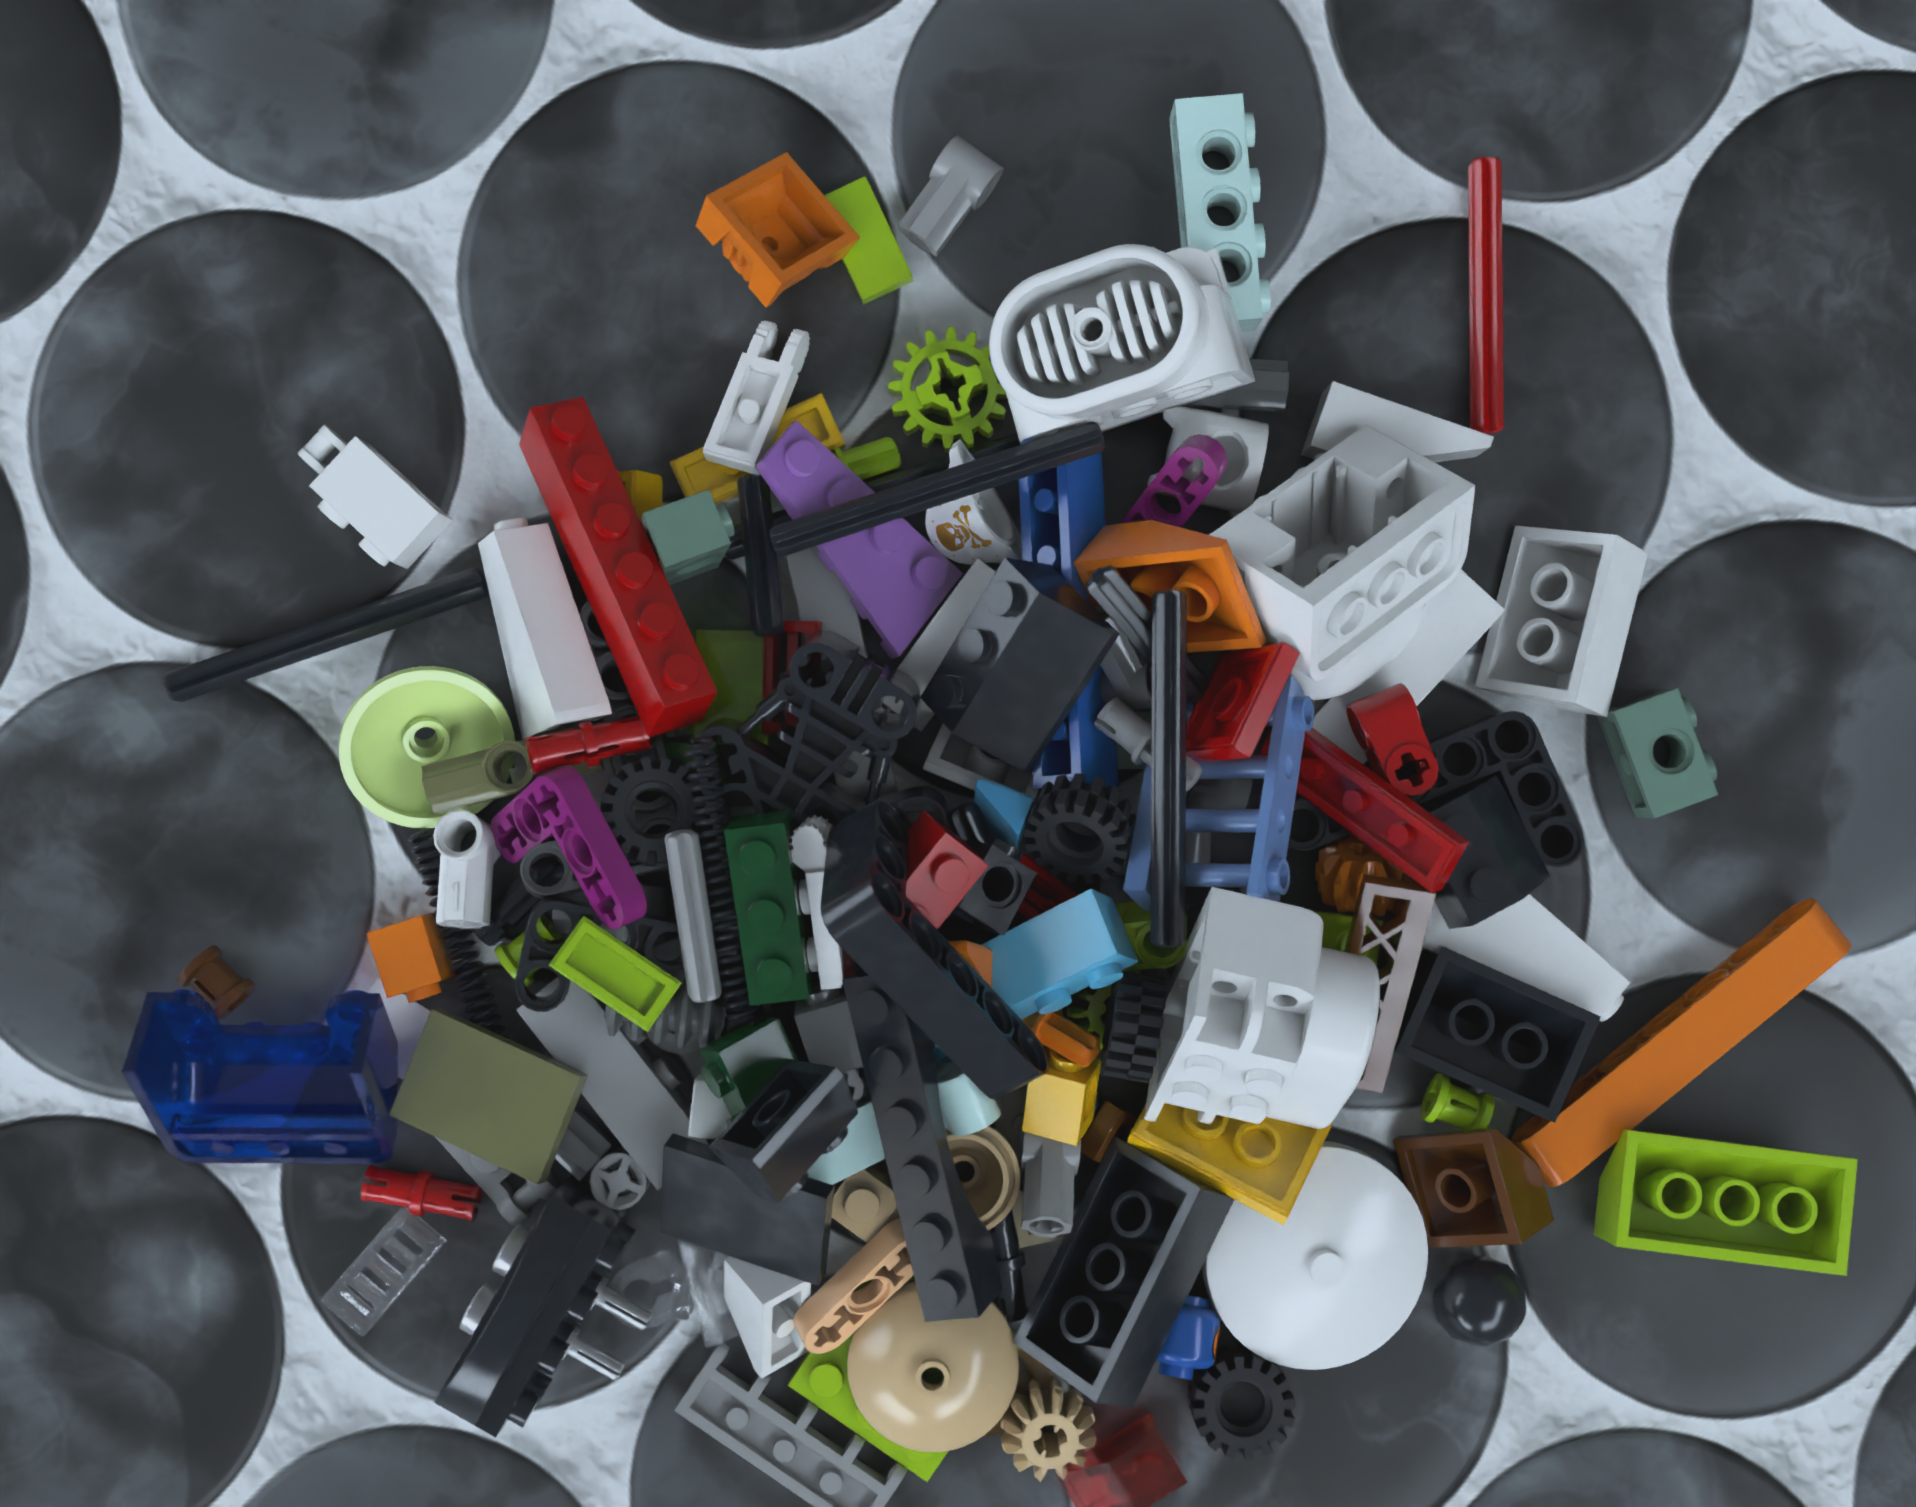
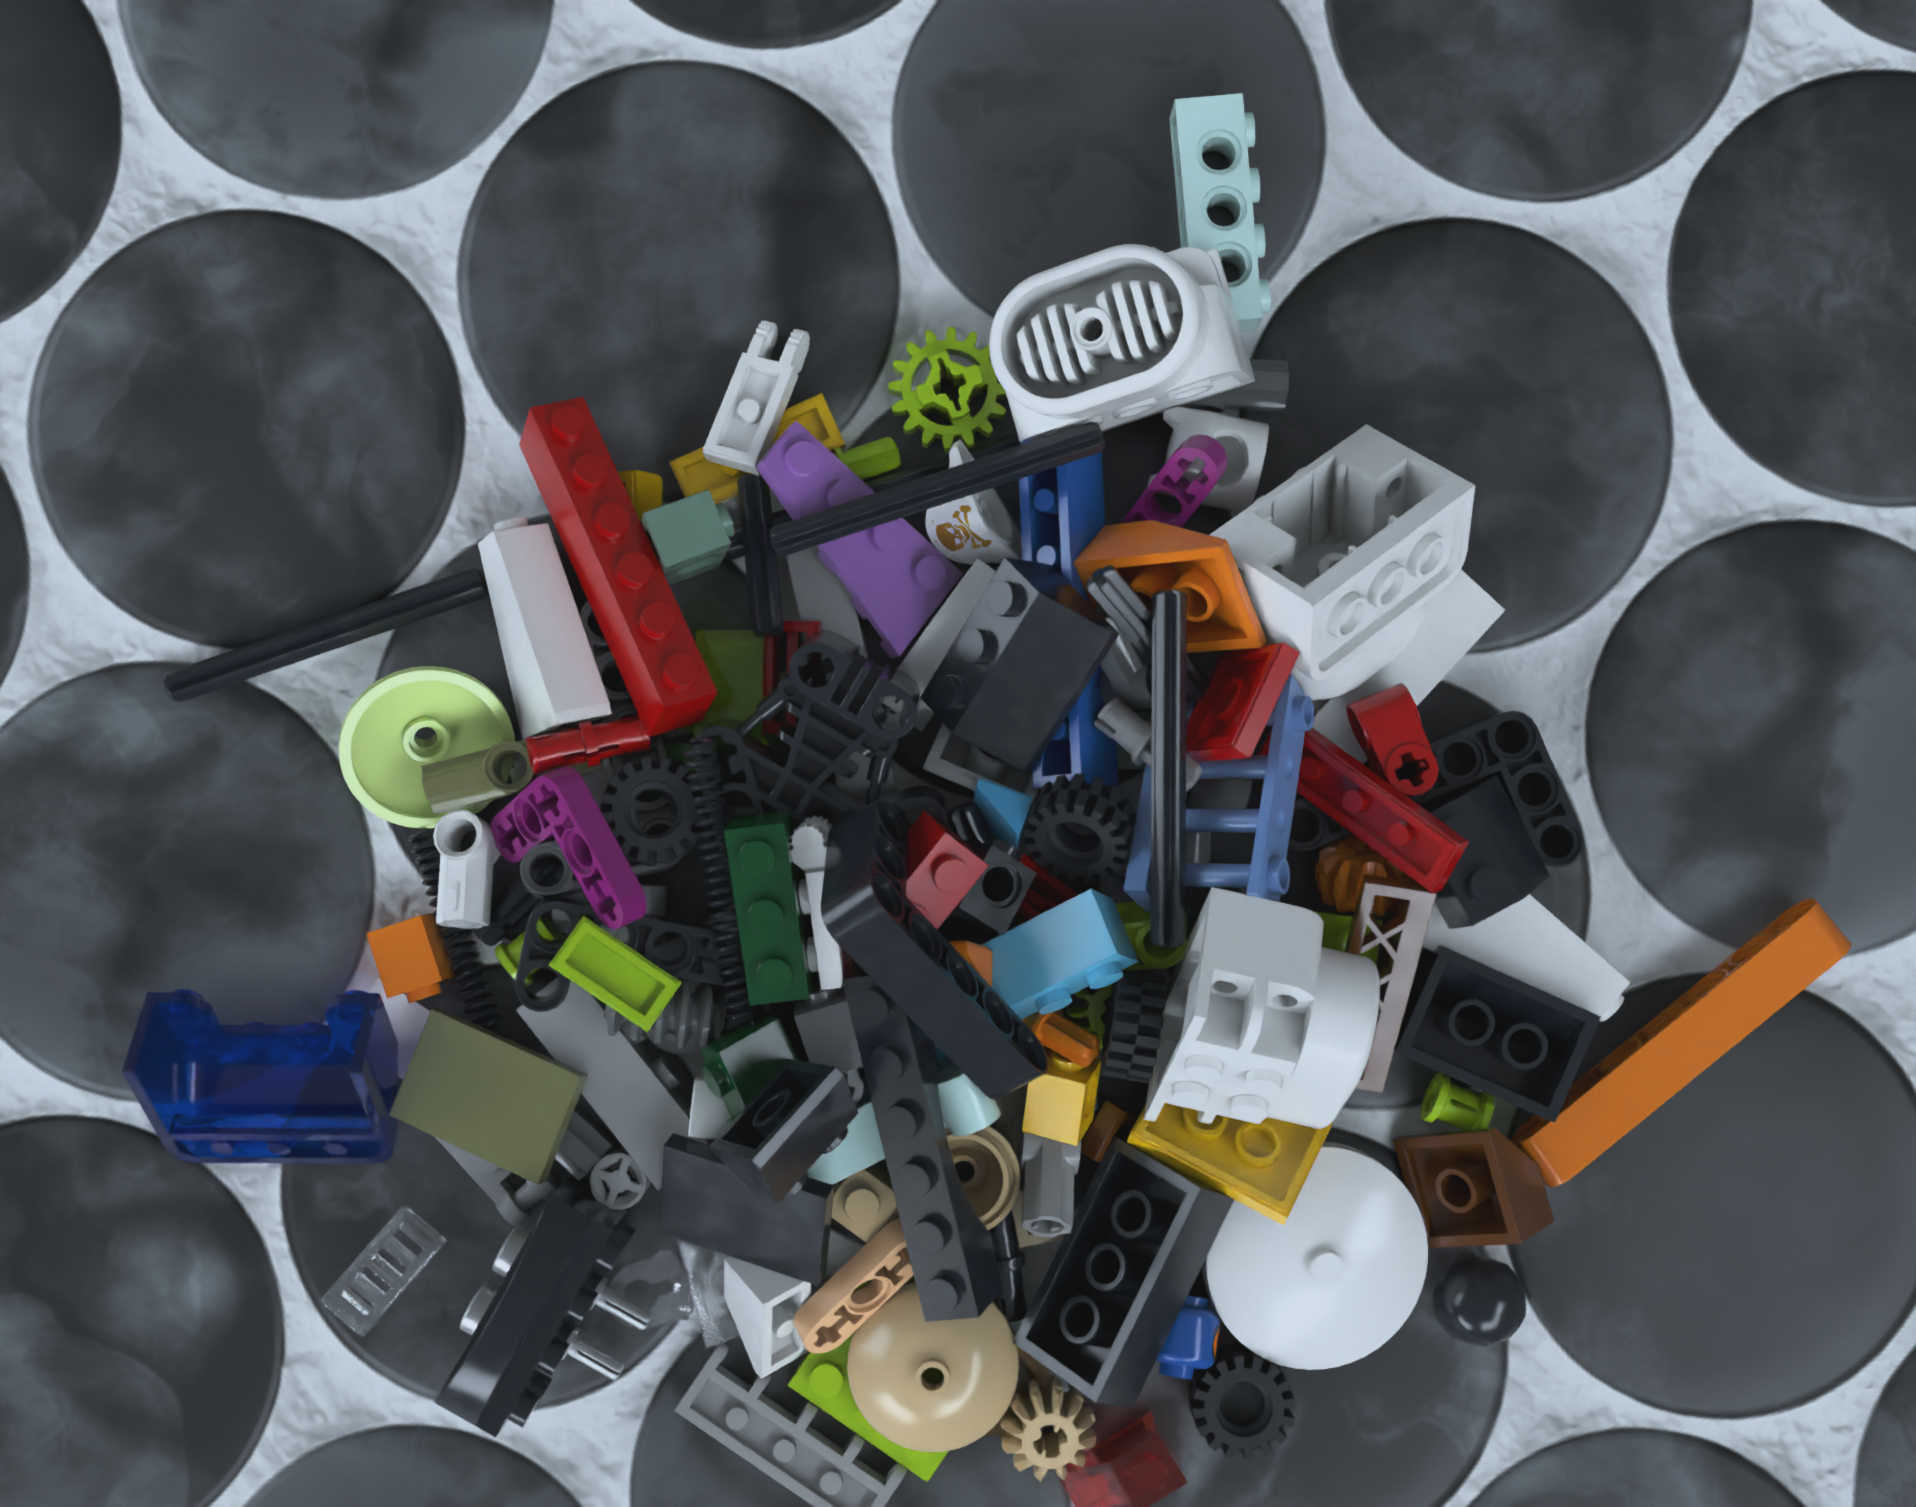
reddish brown bush [177,945,256,1020] -> none
white brick [297,424,453,569] -> none
red pin [361,1165,483,1222] -> none
light grey axle [664,829,722,1002] -> none
orange brick [695,152,860,308] -> none
lime tile [824,176,913,305] -> none
light grey piece [898,135,1004,257] -> none
white slope [1301,381,1494,462] -> none
red axle [1468,157,1504,435] -> none
white slope [1475,525,1648,717] -> none
lime slope [1594,1129,1858,1276] -> none
sand green brick [1597,688,1718,819] -> none

